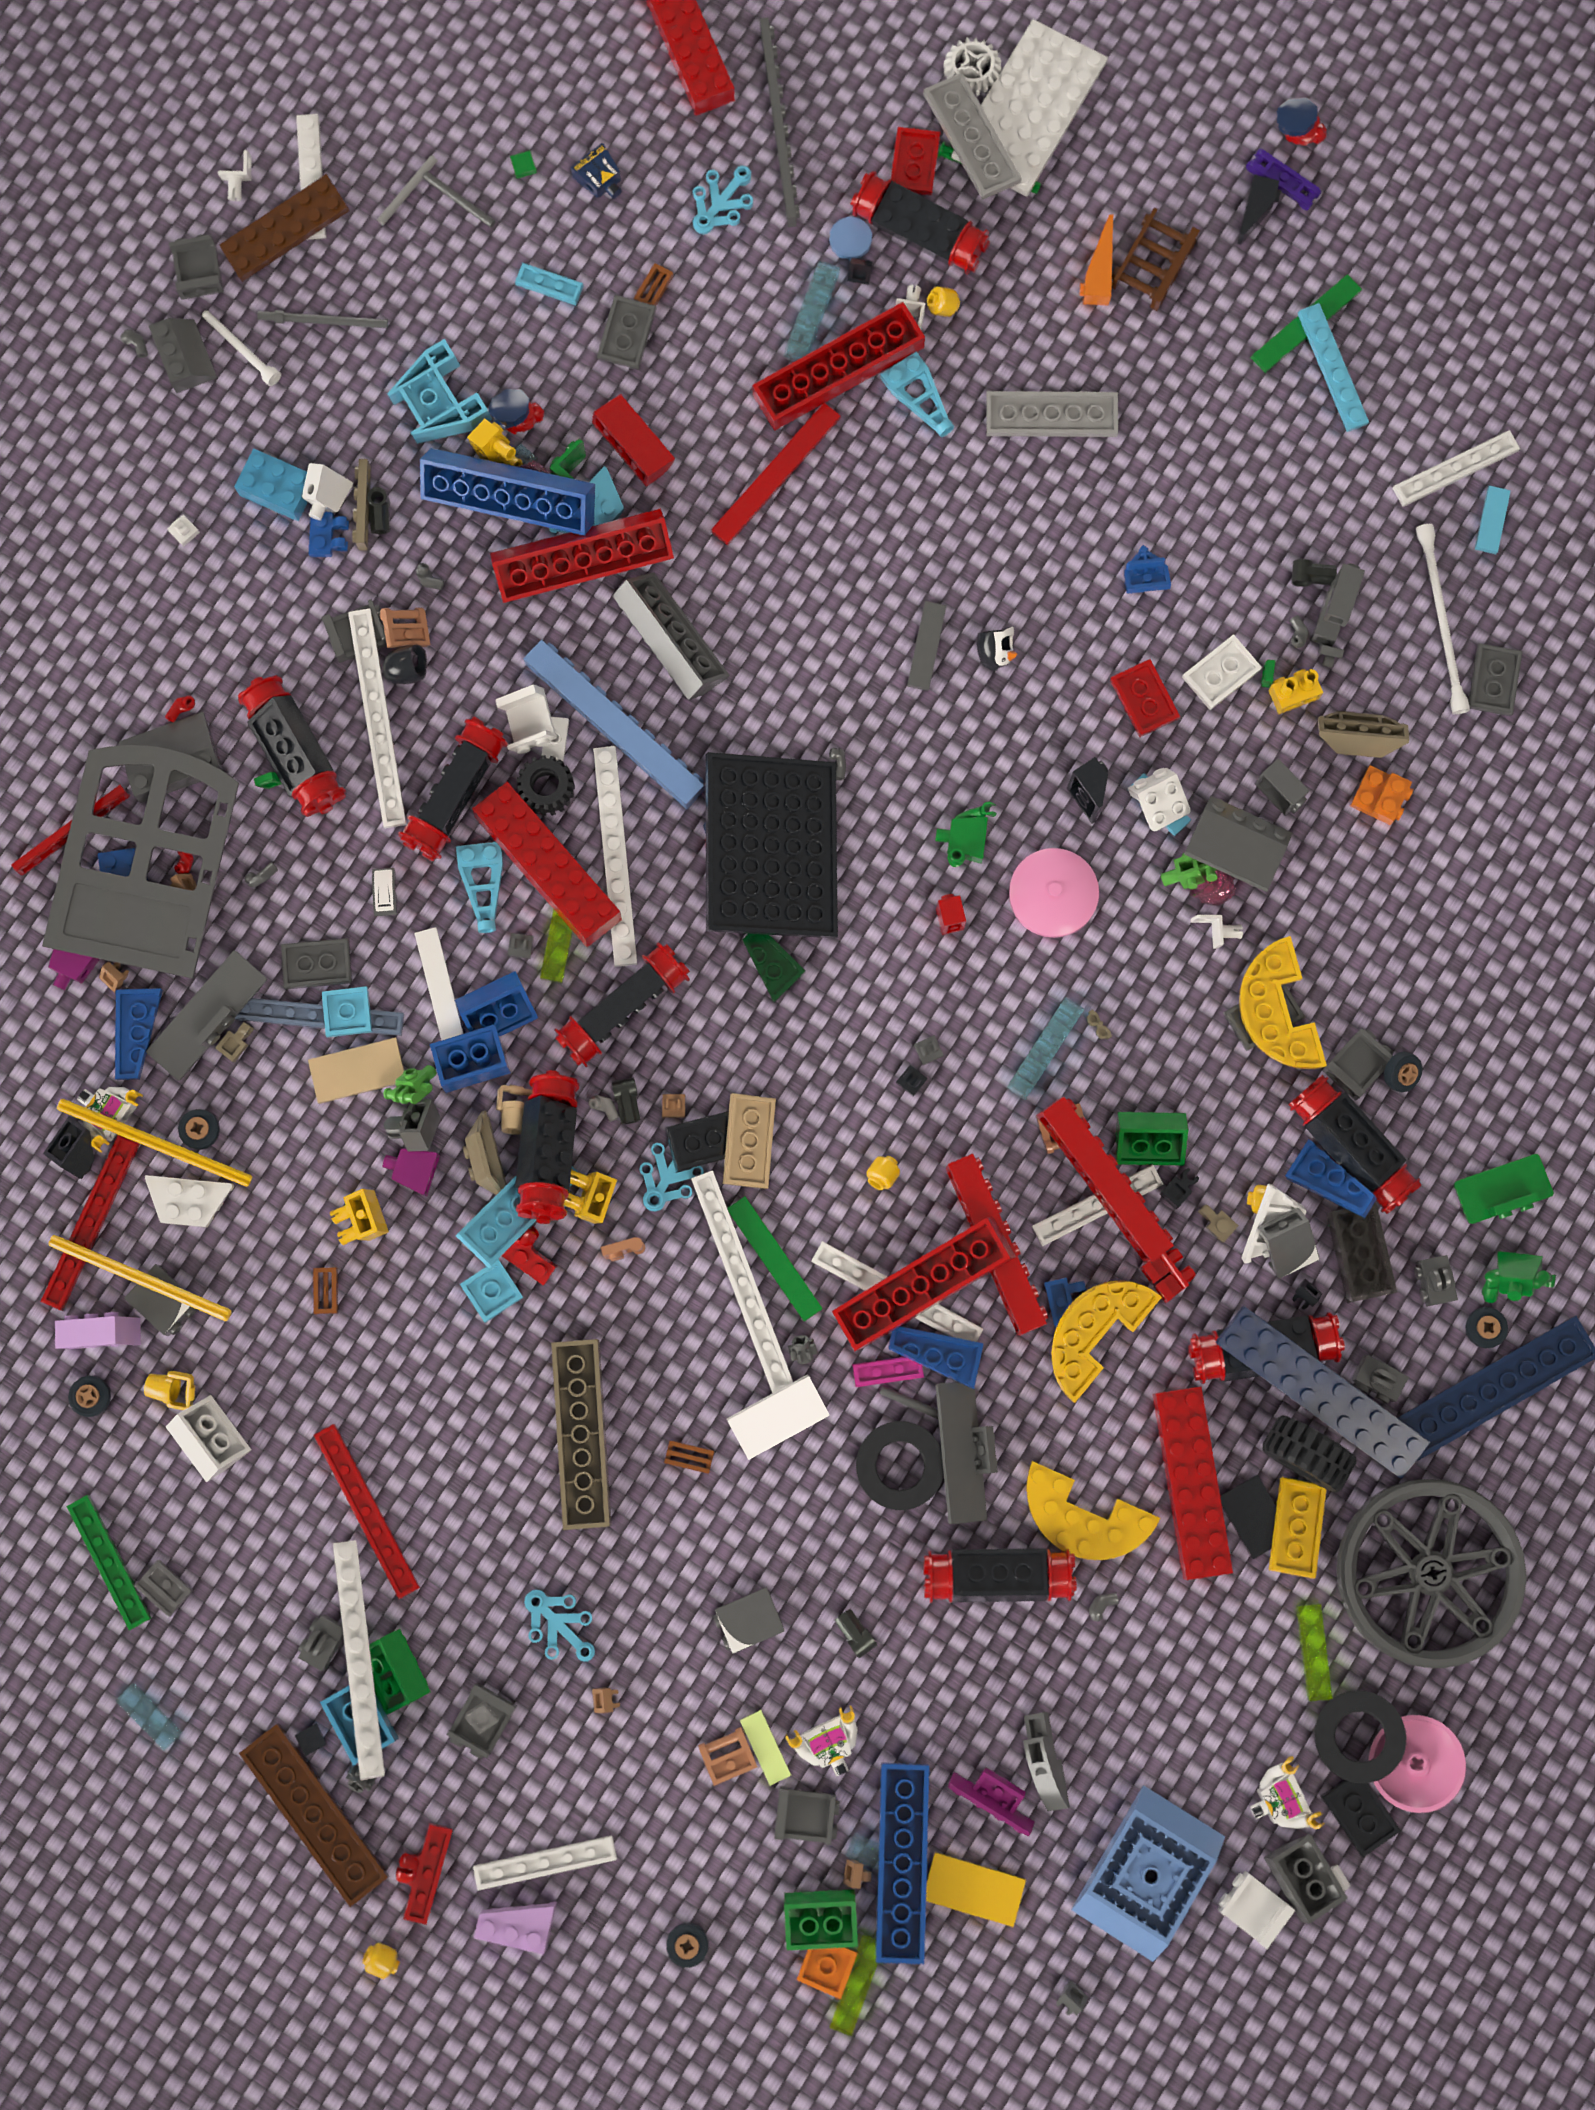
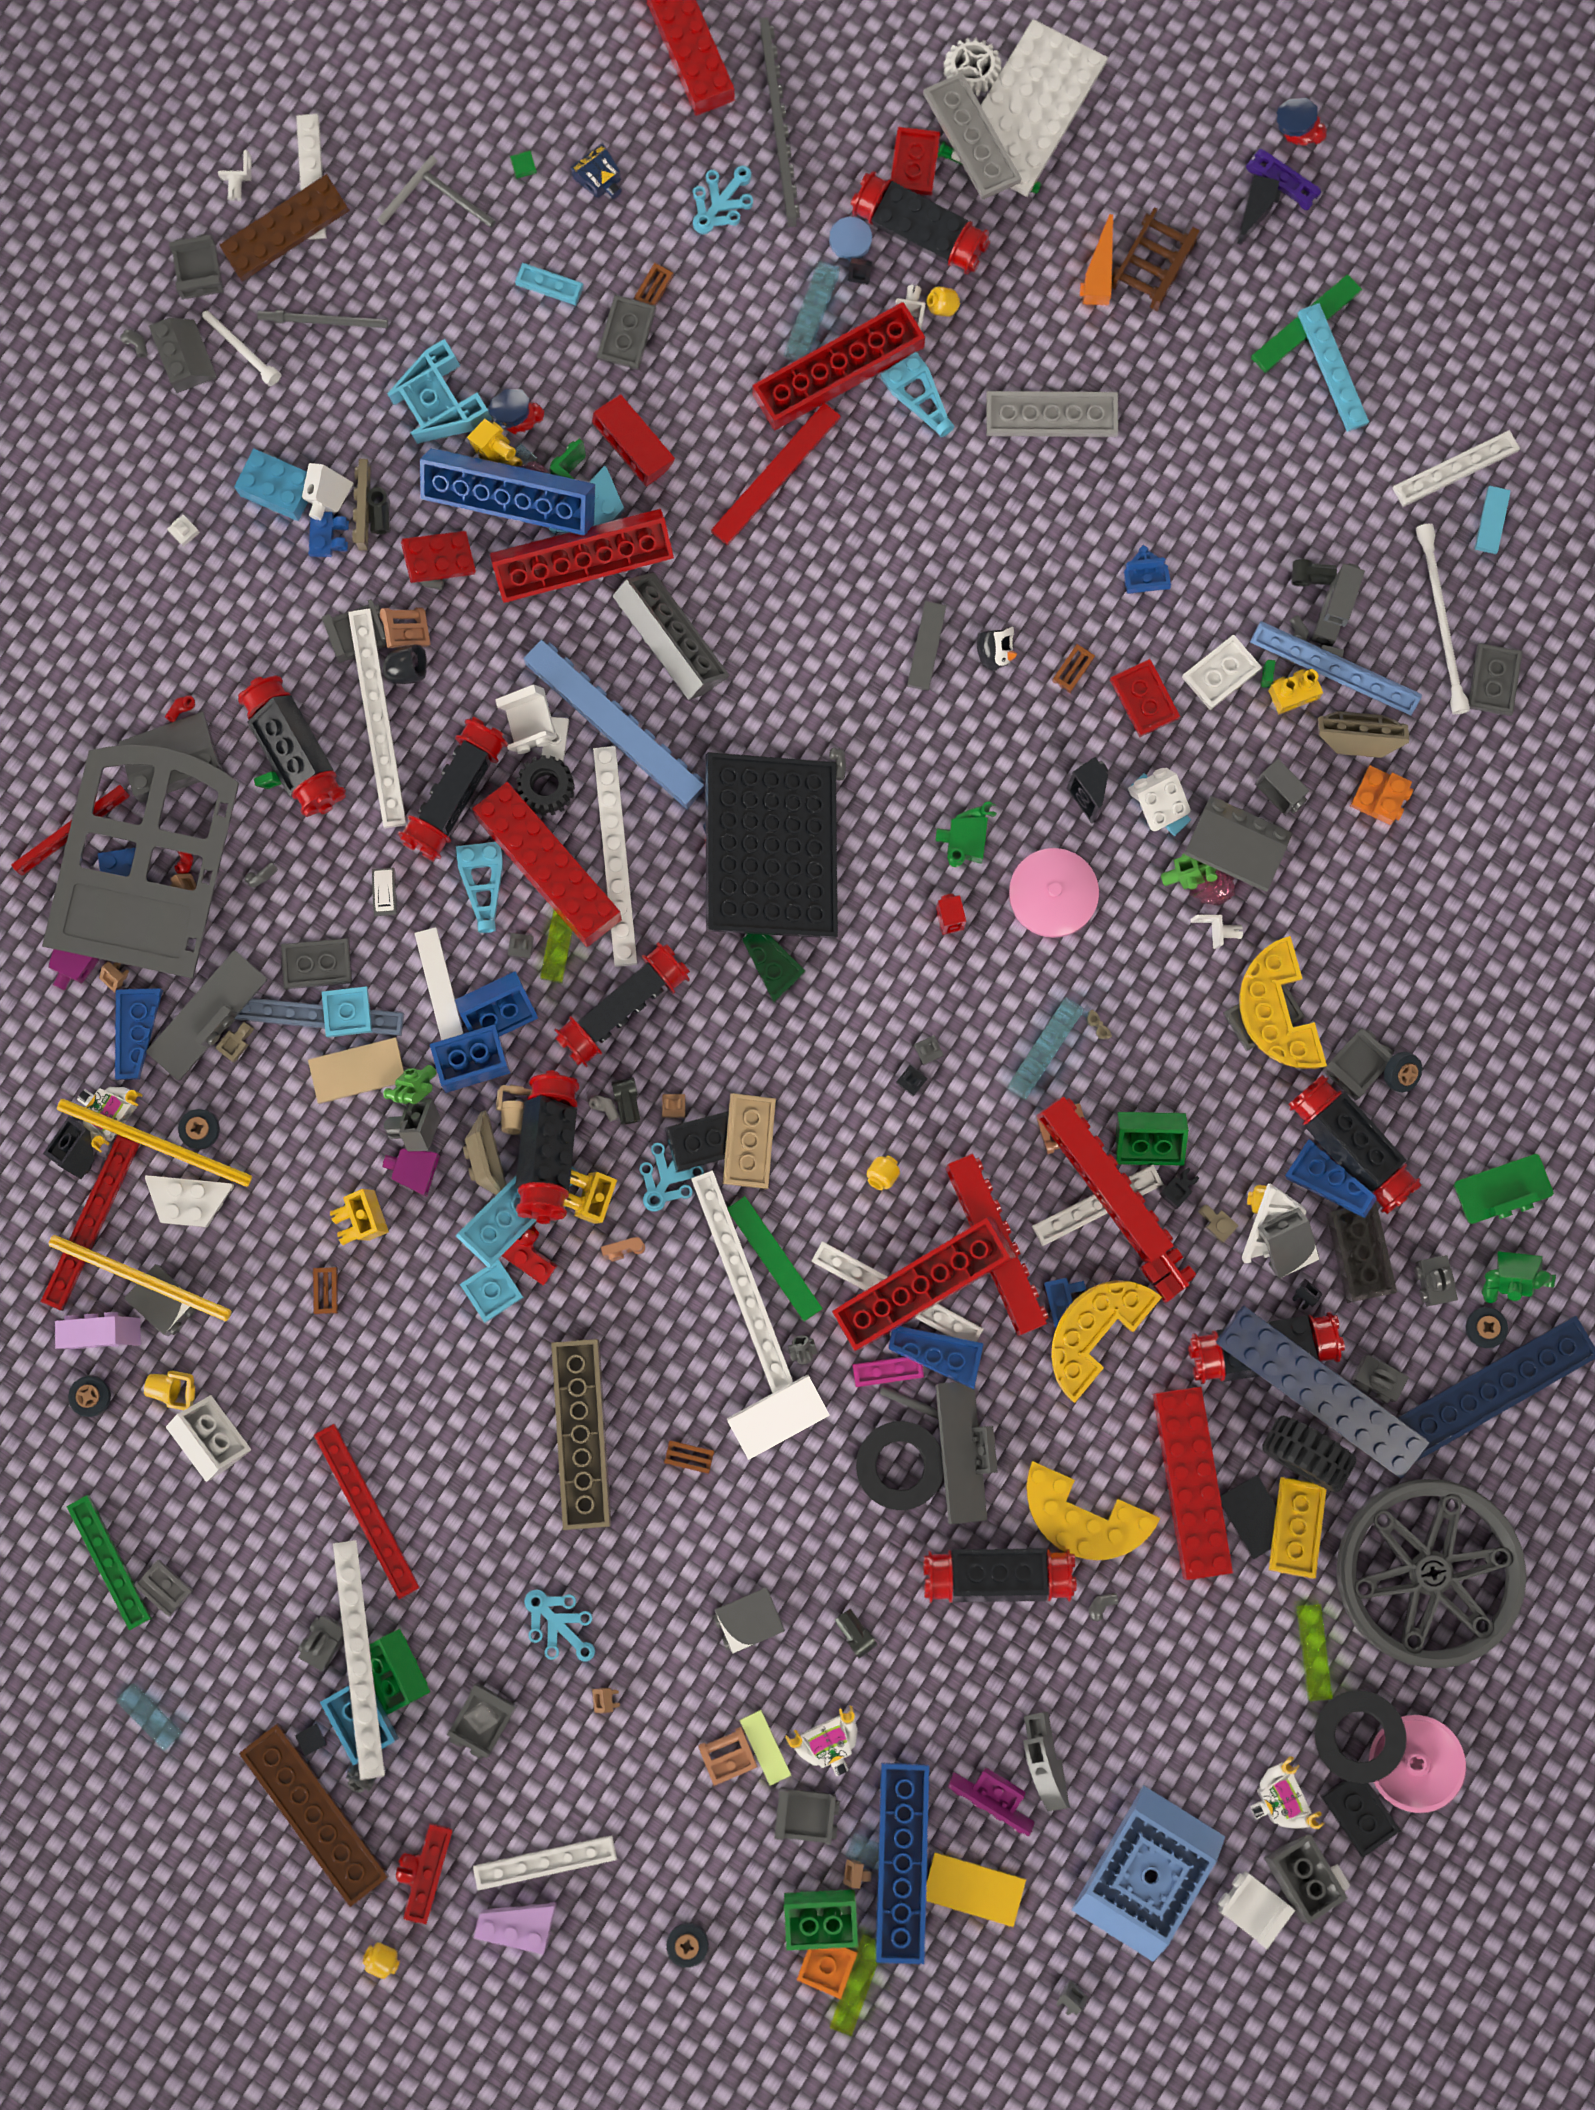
none -> red plate [401,531,476,583]
none -> dark orange tile [1052,644,1095,693]
none -> medium blue tile [1250,621,1422,715]

